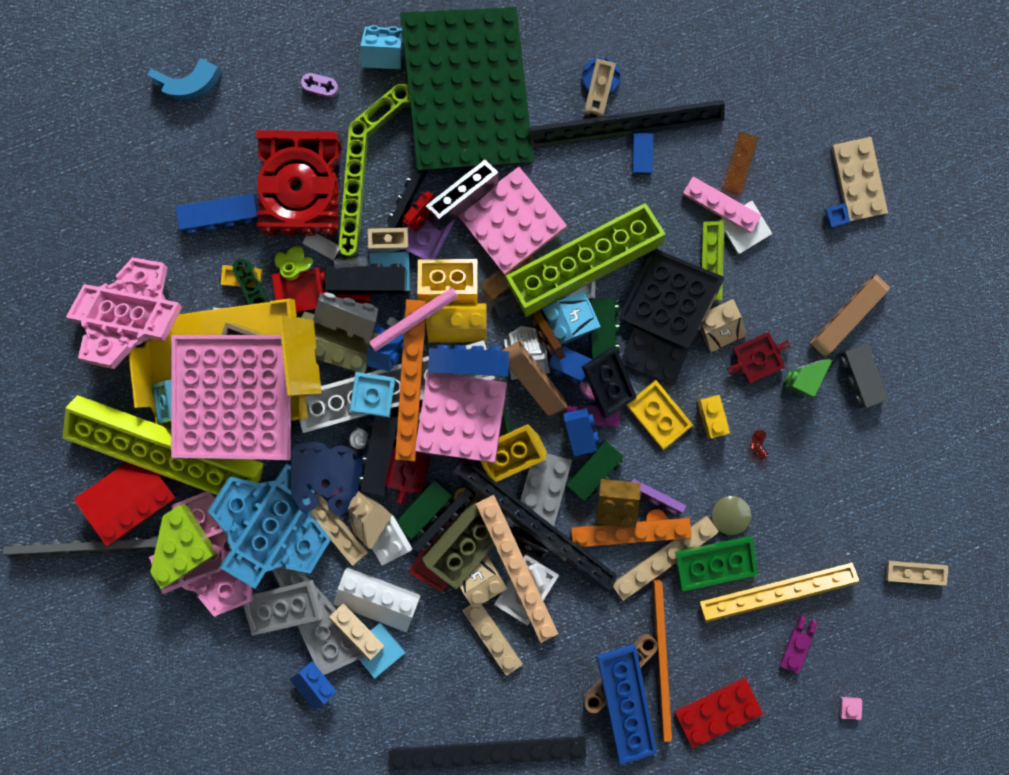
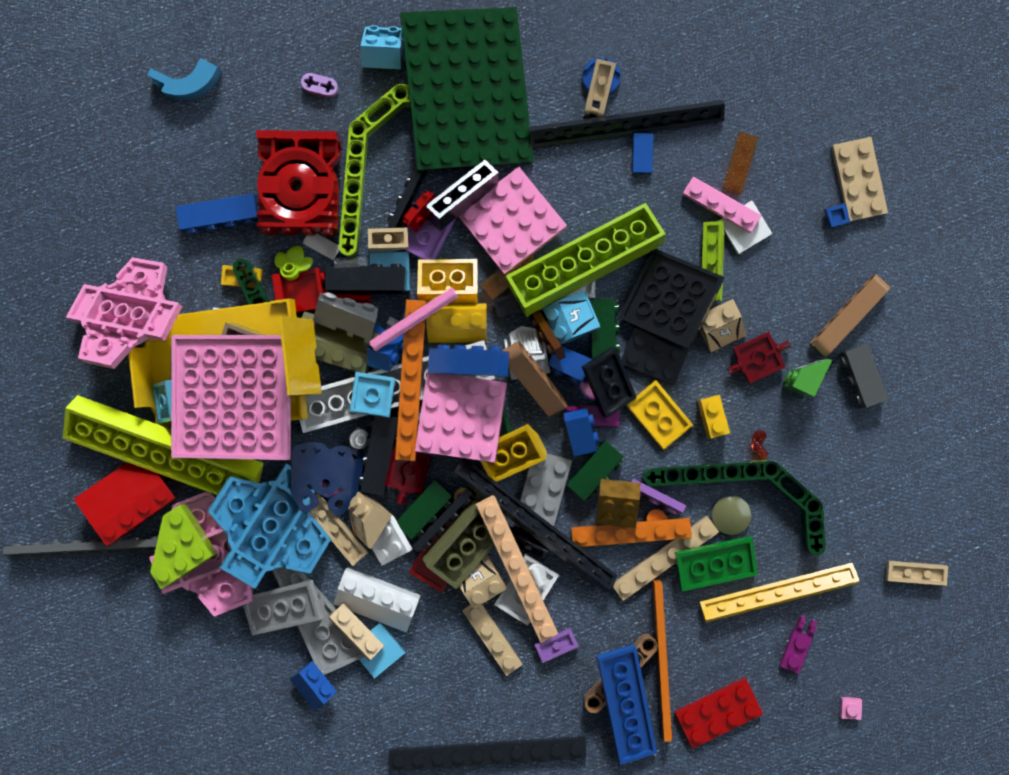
none -> medium lavender plate [534,628,579,663]
none -> dark green beam [642,460,826,555]

